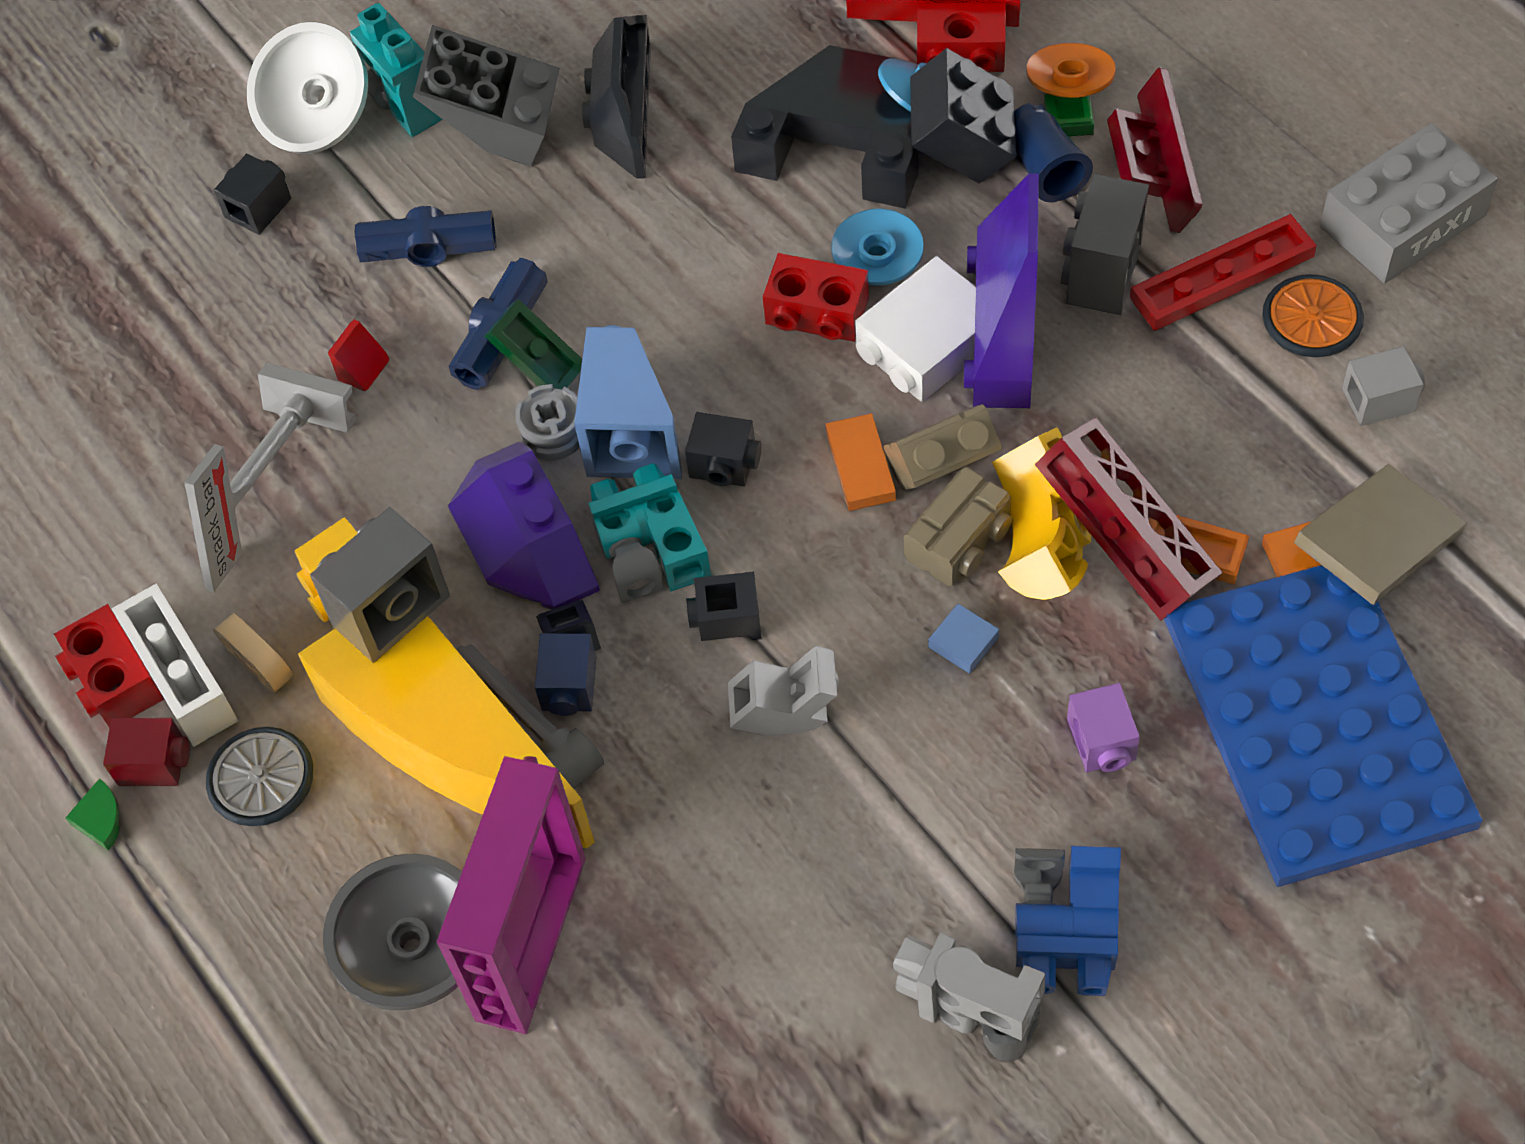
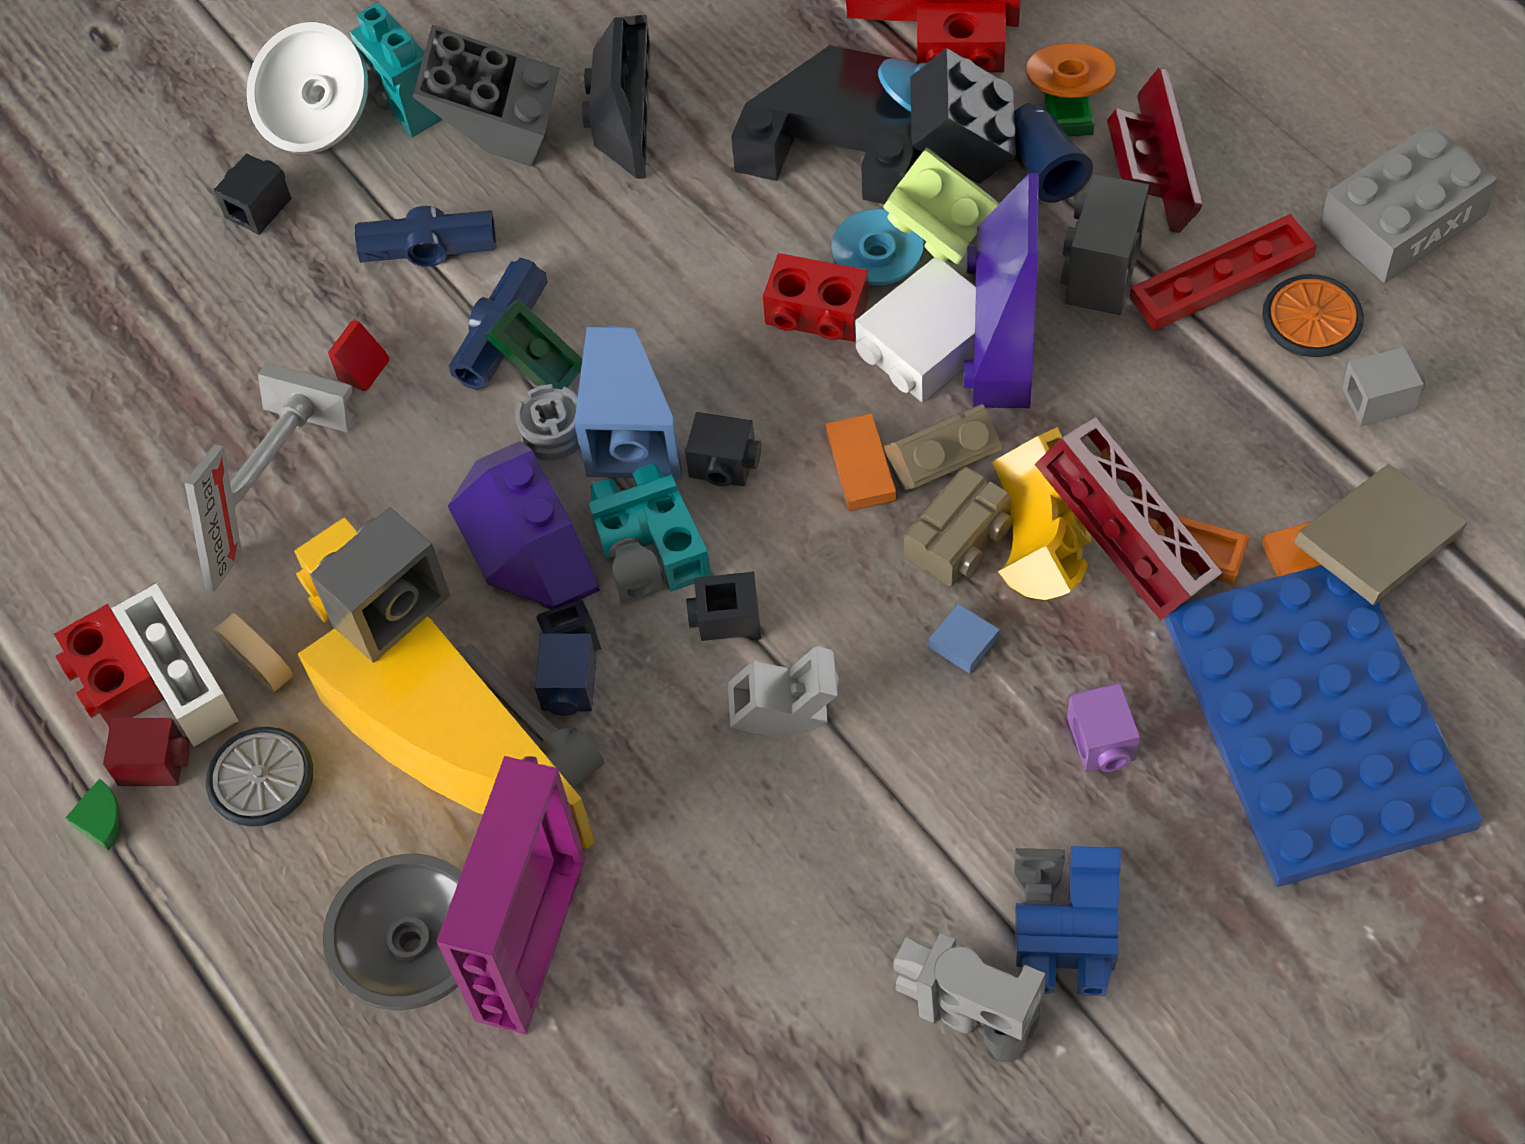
none -> yellowish green bracket [883,147,1000,264]

